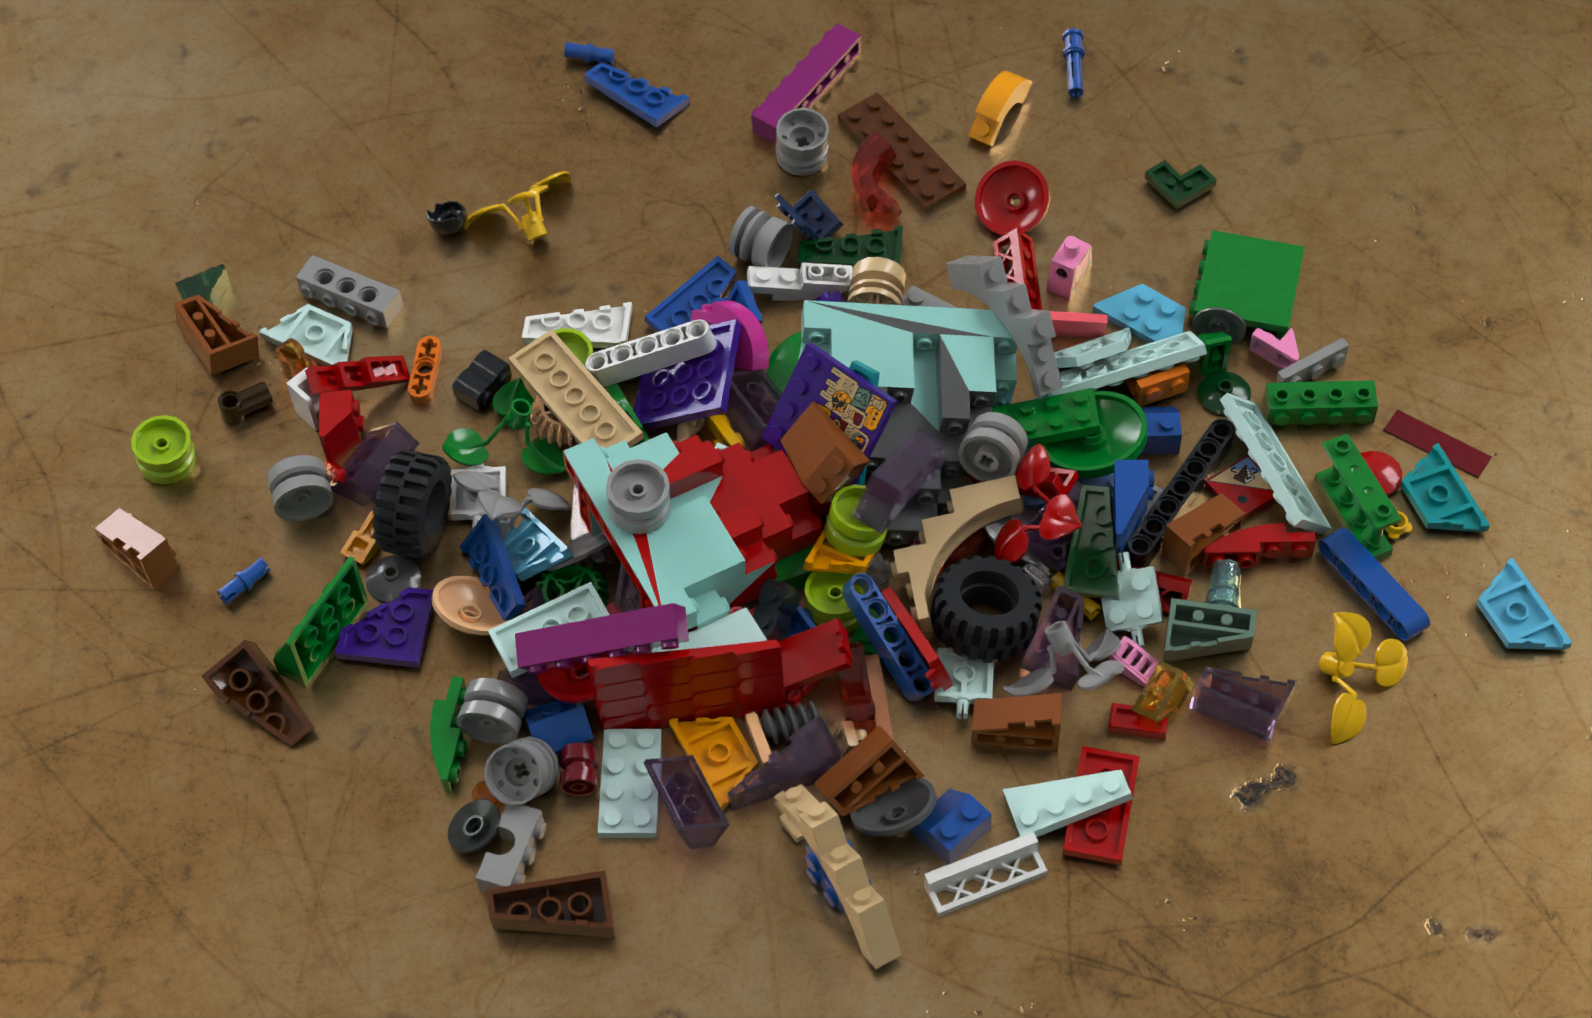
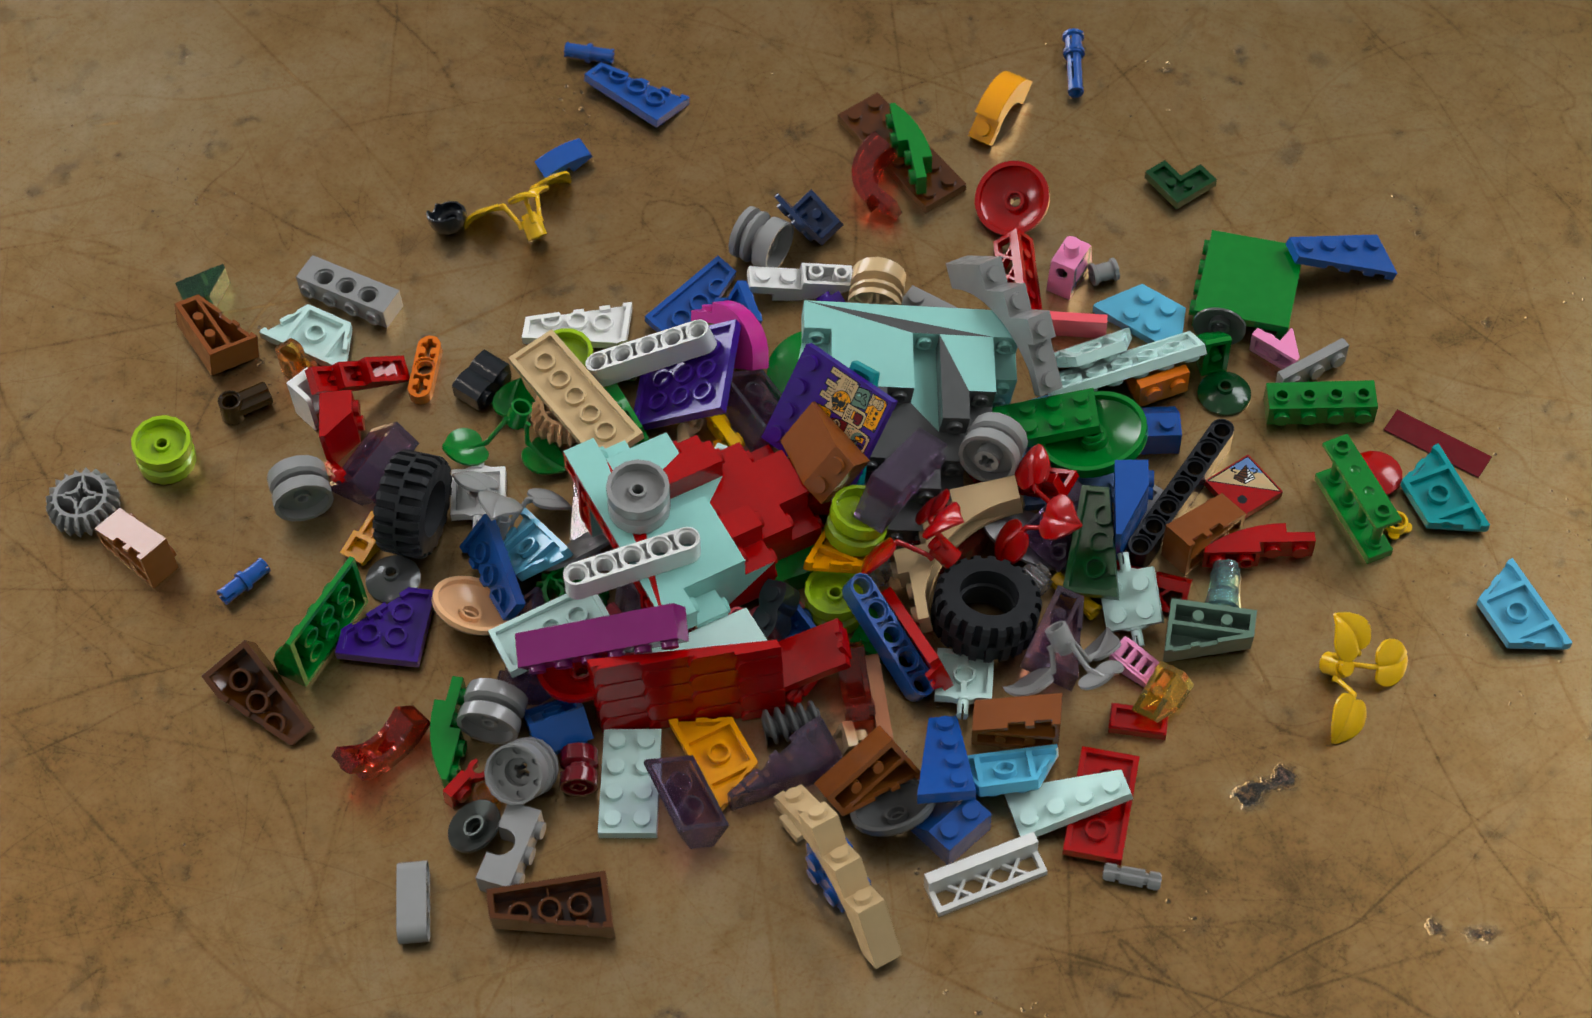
light nougat tile [745,712,775,777] -> none
magenta brick [751,23,861,144] -> none
light grey wheel [776,108,829,176] -> none
dark green wing [797,226,903,270] -> none
wedge [1189,667,1297,742] -> none
light aqua plate [1220,393,1332,535] -> none
blue beam [1318,527,1430,641] -> none
none -> light grey gear [46,467,121,538]
none -> clear red arch [332,705,430,781]
none -> light grey beam [396,860,430,944]
none -> red plate [442,759,485,809]
none -> blue slope [534,138,593,178]
none -> white beam [563,527,701,600]
none -> red plant [861,488,964,575]
none -> green slope [885,103,932,194]
none -> blue wing [917,716,976,804]
none -> medium azure wing [967,744,1059,797]
none -> light grey bush [1088,258,1120,286]
none -> light grey axle [1103,863,1162,890]
none -> blue wing [1286,235,1397,280]

